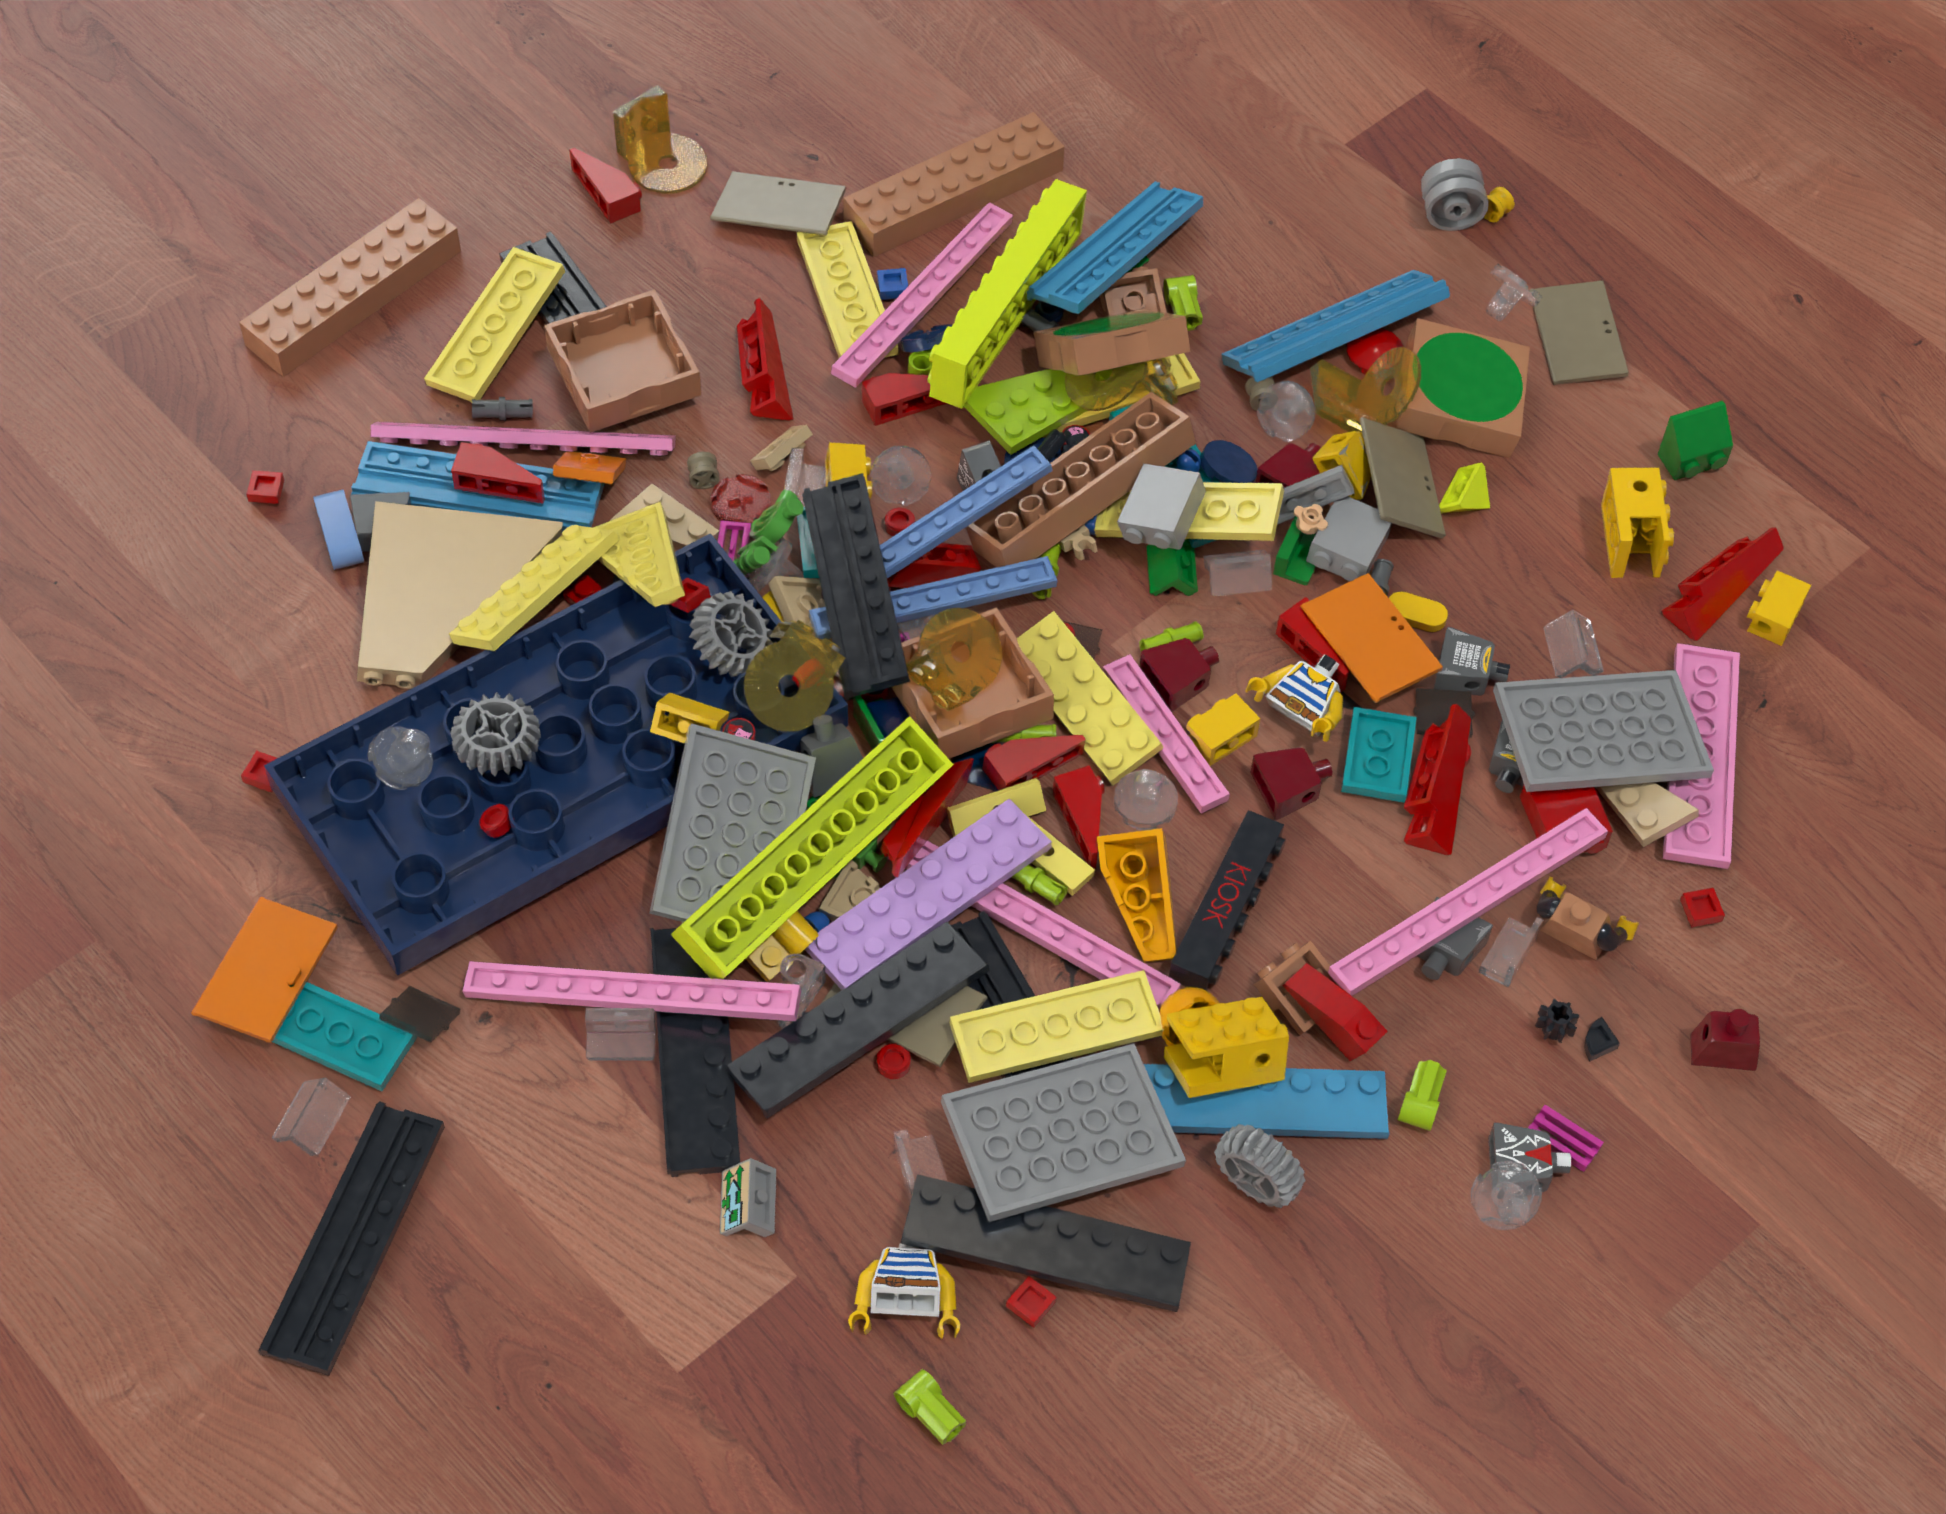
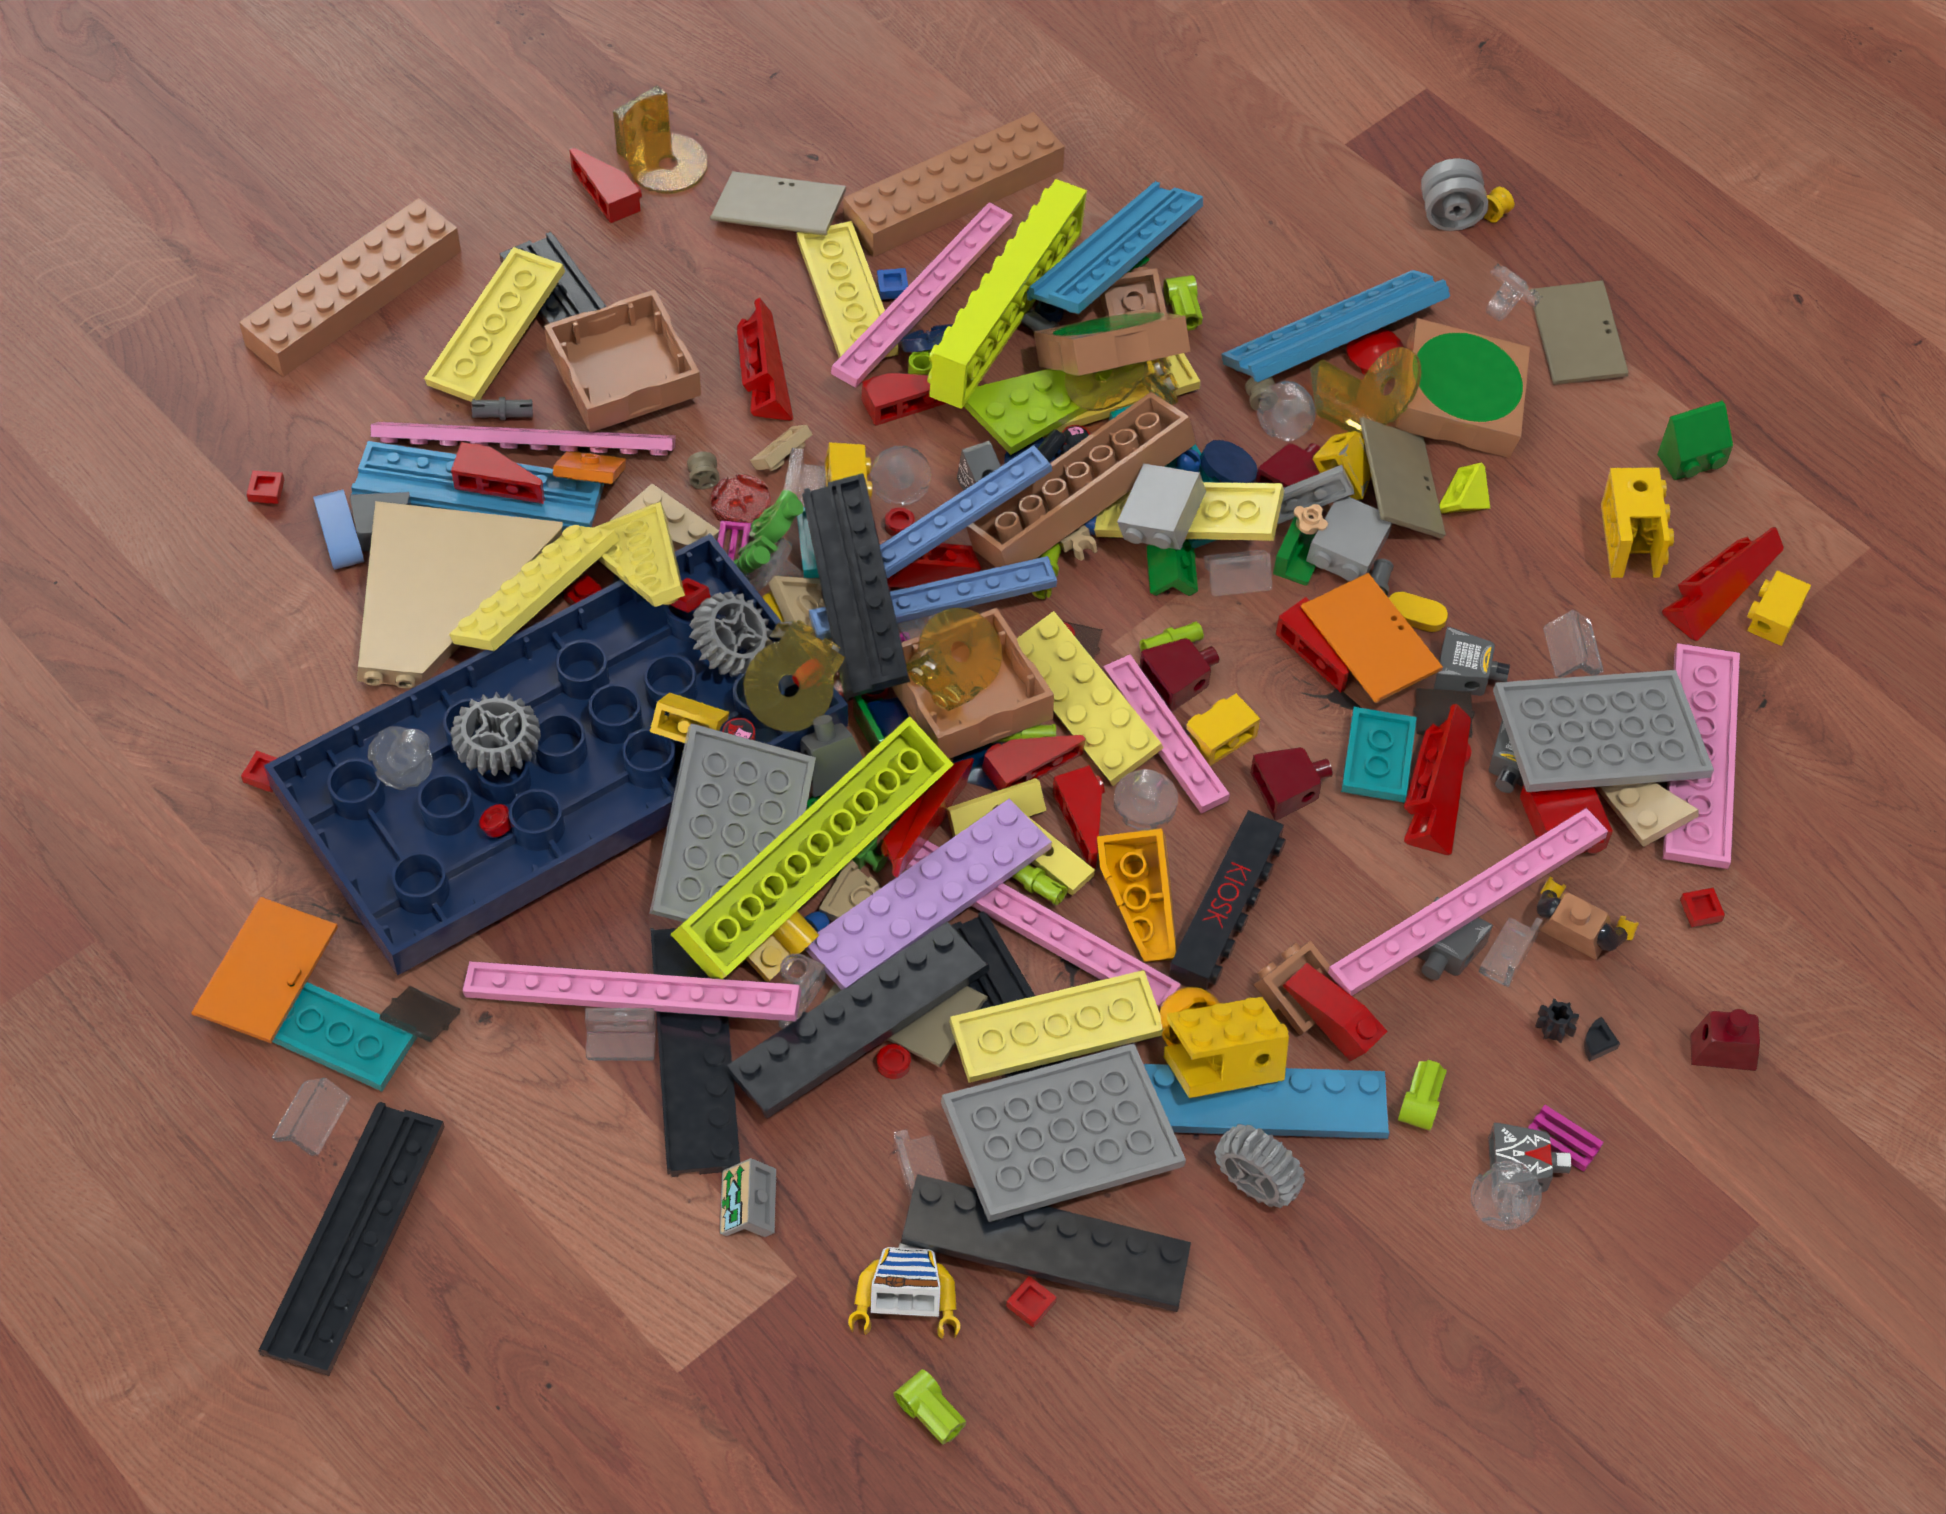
torso [1245,655,1343,742] -> none

